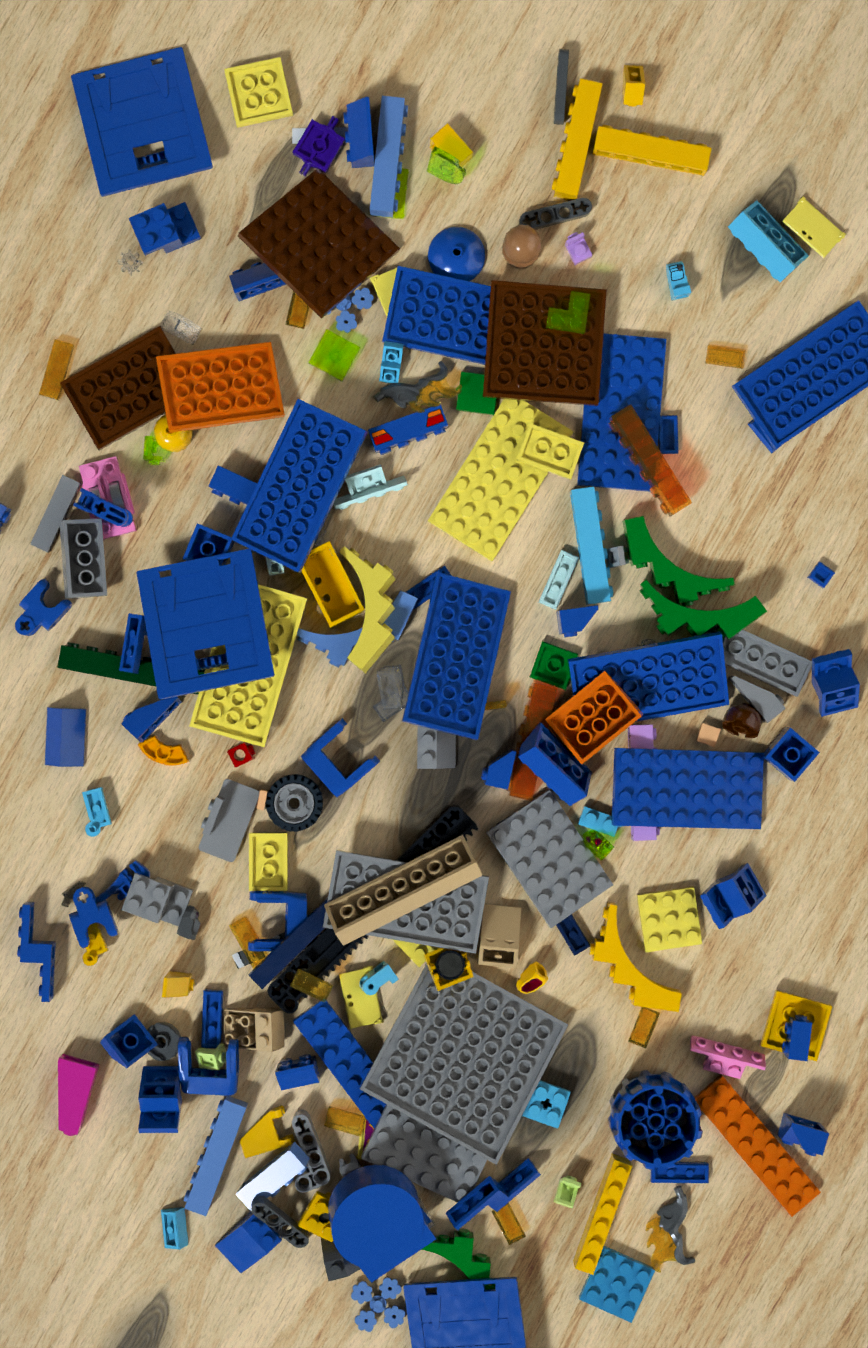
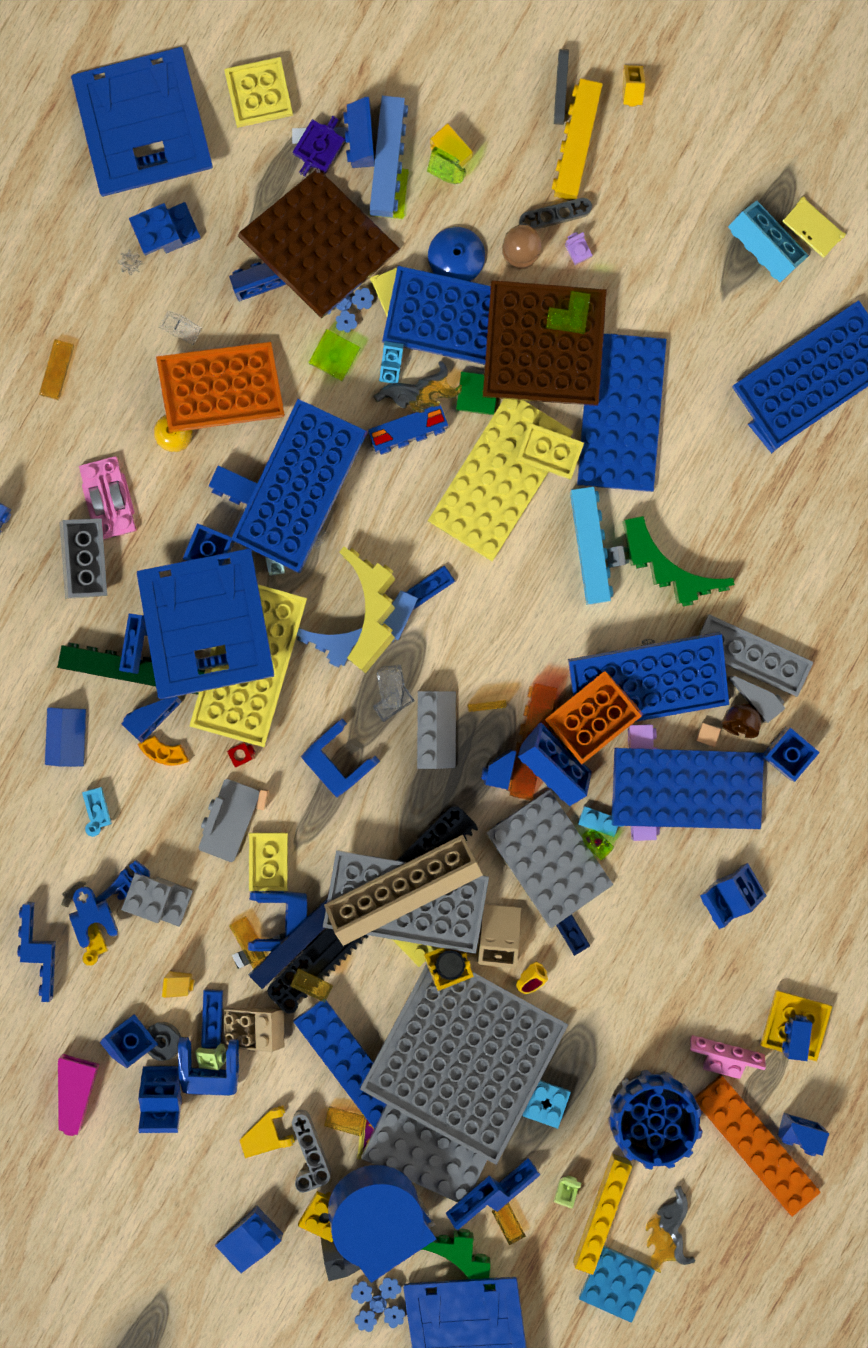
blue piece [15,579,72,636] -> none
light grey tile [31,475,81,553] -> none
reddish brown plate [60,326,176,451] -> none
blue piece [73,488,133,527] -> none
clear neon green bracket [143,436,165,465] -> none
medium azure slope [161,1207,188,1250] -> none
dark grey rock [177,905,201,940] -> none
medium blue brick [183,1096,248,1216] -> none
brick [236,1142,310,1211] -> none
dark grey beam [251,1196,309,1248] -> none
wheel [266,774,323,832] -> none
blue slope [275,1054,320,1091] -> none
clear yellow tile [285,291,309,329] -> none
yellow piece [302,541,365,628] -> none
light aqua bracket [333,464,408,509] -> none
light yellow door [339,966,384,1029] -> none
light grey tile [339,1154,362,1177] -> none
medium azure leg [359,961,399,995] -> none
blue plate [402,572,511,740] -> none
green tile [529,641,578,690] -> none
light aqua tile [538,550,579,610] -> none
blue slope [556,605,598,638] -> none
yellow arch [589,902,682,1012] -> none
yellow brick [592,125,712,176] -> none
clear orange brick [609,404,692,517] -> none
clear yellow tile [628,1007,660,1048] -> none
light yellow plate [637,886,702,952] -> none
green arch [639,580,767,640] -> none
blue tile [650,1162,709,1183] -> none
blue tile [659,415,678,454] -> none
medium azure leg [666,261,691,301] -> none
clear yellow tile [705,344,746,369] -> none
blue tile [807,562,835,588] -> none
blue bracket [811,649,860,717] -> none

